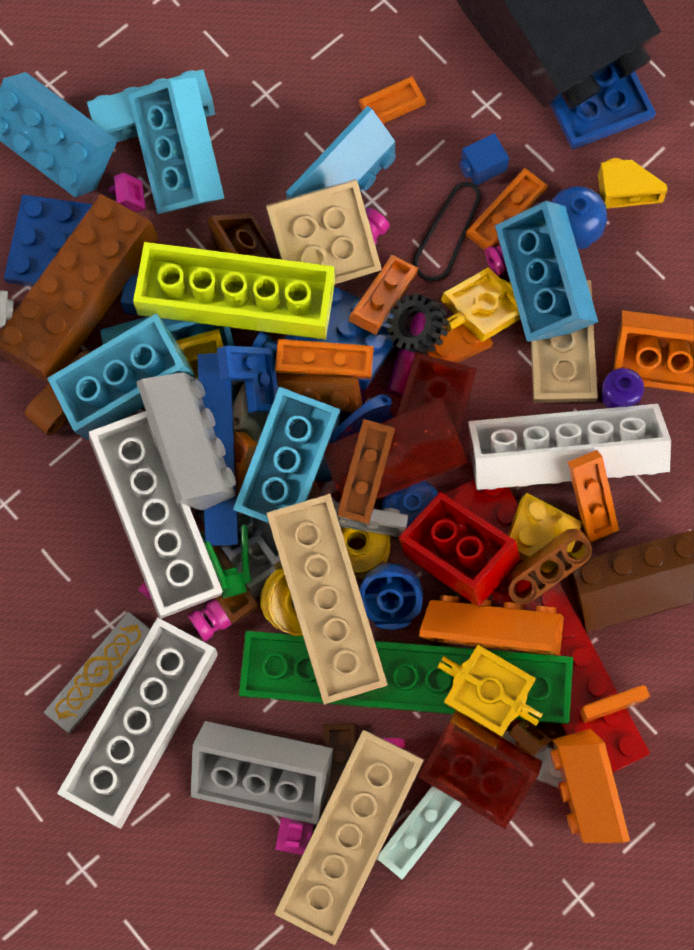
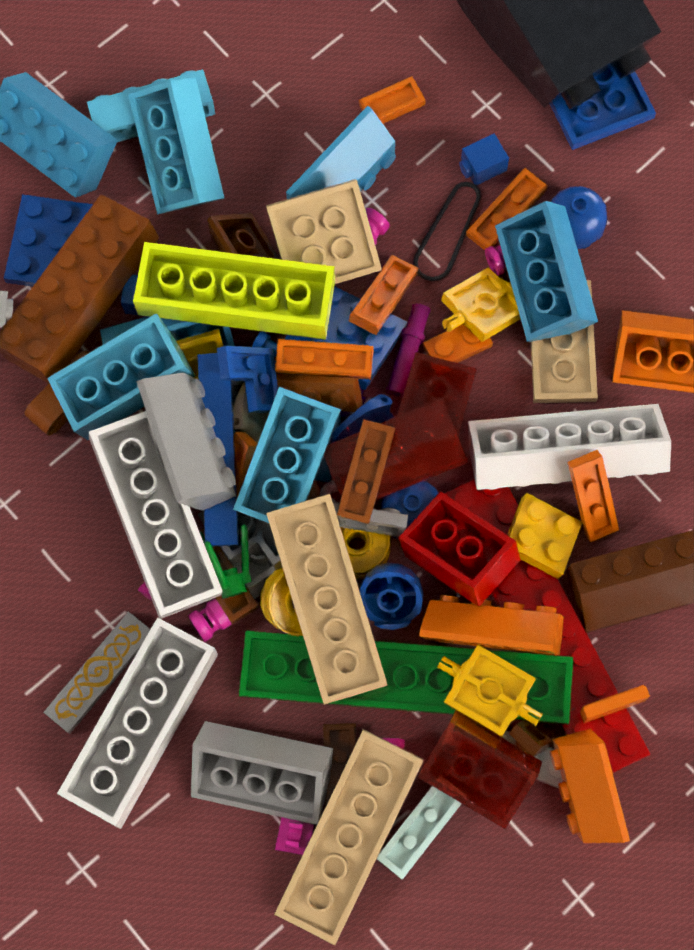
dark pink tile [108,172,146,213] -> none
black tyre [387,294,449,354] -> none
dark orange beam [505,529,592,604] -> none
yellow slope [598,158,667,209] -> none
dark purple head [601,368,644,408] -> none

